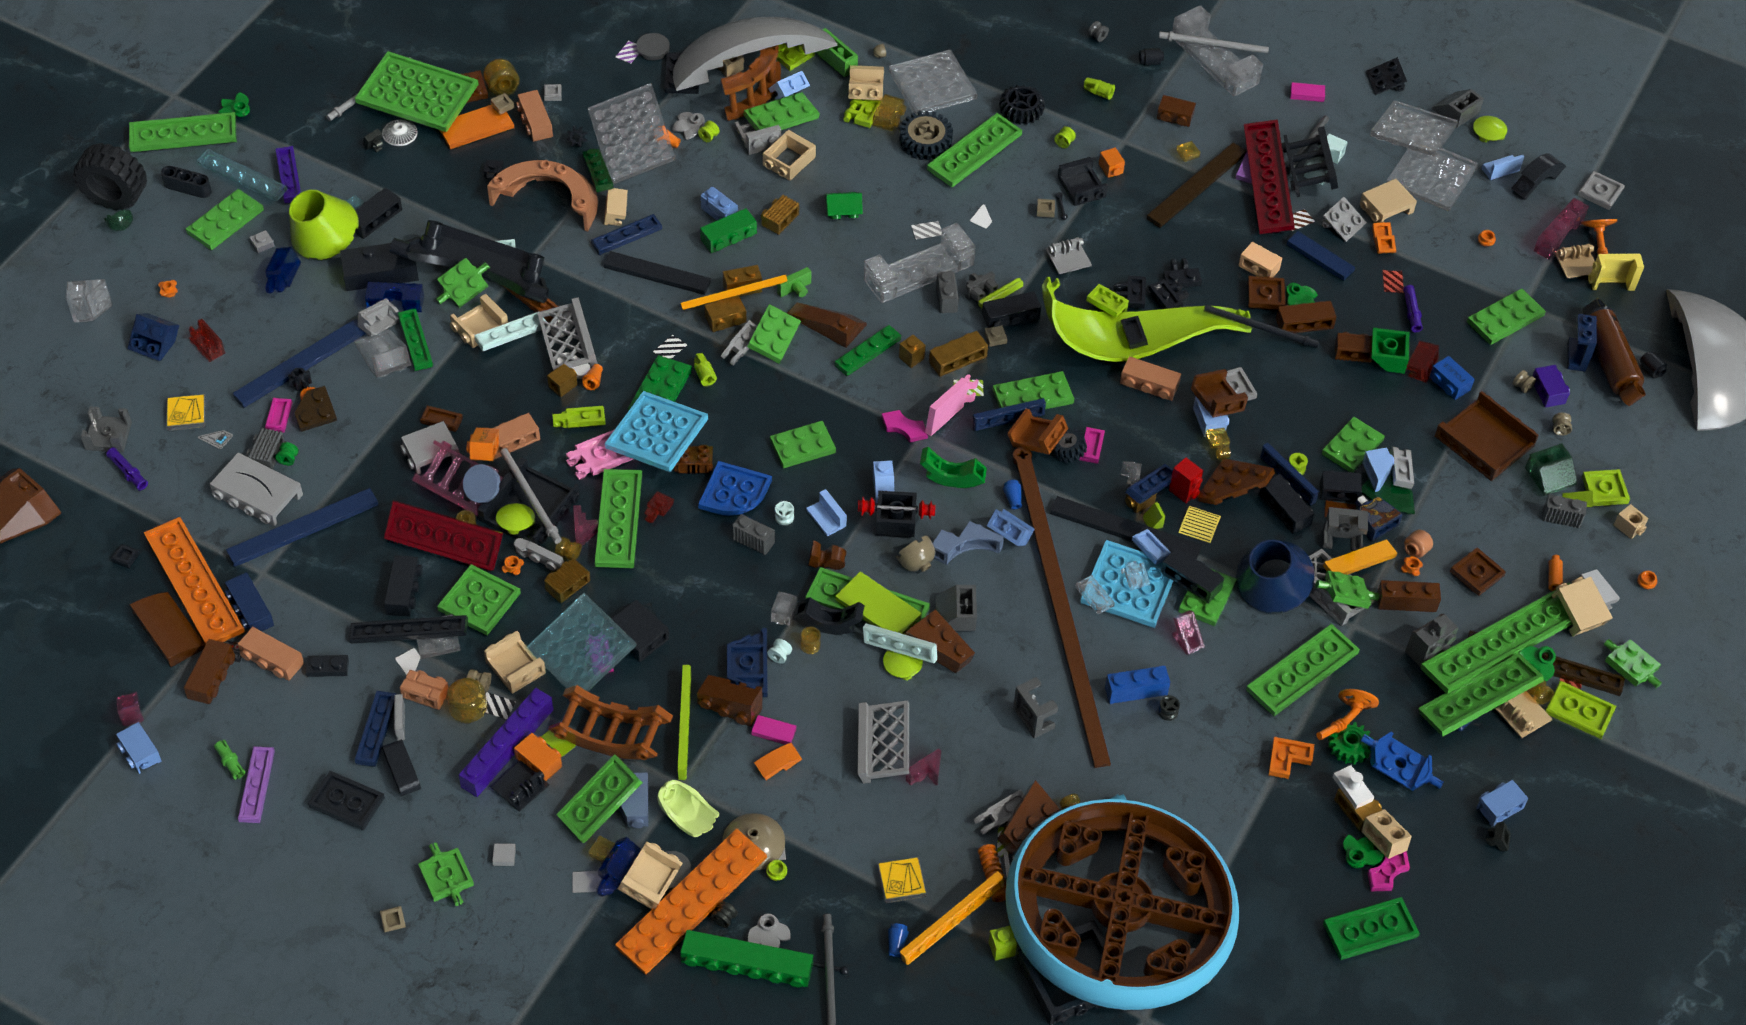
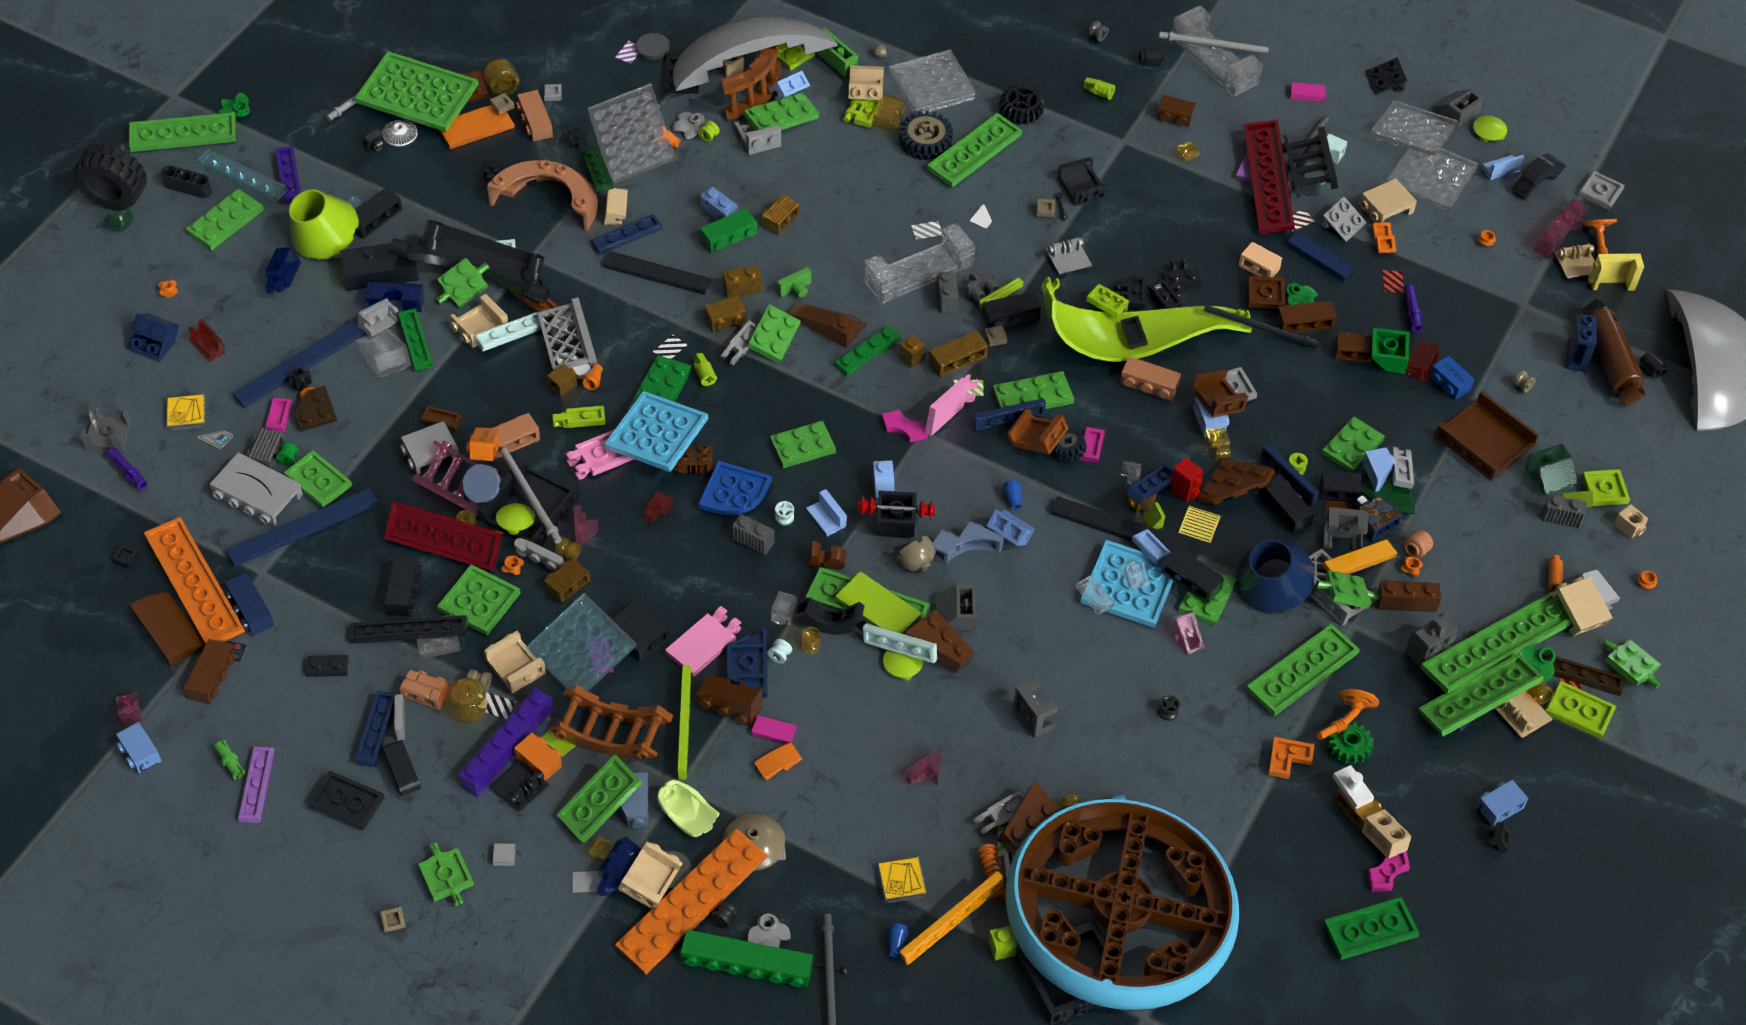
clear slope [66,279,112,322] -> none
nougat brick [238,627,304,681] -> none
light grey plate [249,230,274,253] -> none
white sticker [395,648,421,675] -> none
bright green plate [595,469,642,568] -> none
light orange tile [681,275,788,310] -> none
tan window [763,130,816,181] -> none
lime plate [766,860,787,881] -> none
green slope [824,192,863,219] -> none
light grey fence [858,700,909,784] -> none
green arch [920,447,987,488] -> none
reddish brown piece [1013,447,1111,768] -> none
lime wheel [1054,126,1076,148] -> none
orange brick [1099,147,1125,178] -> none
blue brick [1105,666,1170,704] -> none
dark brown tile [1147,142,1247,228] -> none
green plate [1343,835,1384,868] -> none
blue plate [1360,732,1444,791] -> none
reddish brown plate [1450,547,1506,596] -> none
bright green plate [1467,289,1546,345] -> none
dark purple brick [1532,365,1570,408] -> none
dark tan wheel [1552,413,1572,436] -> none
none -> bright green plate [284,450,352,508]
none -> bright pink tile [665,606,741,677]

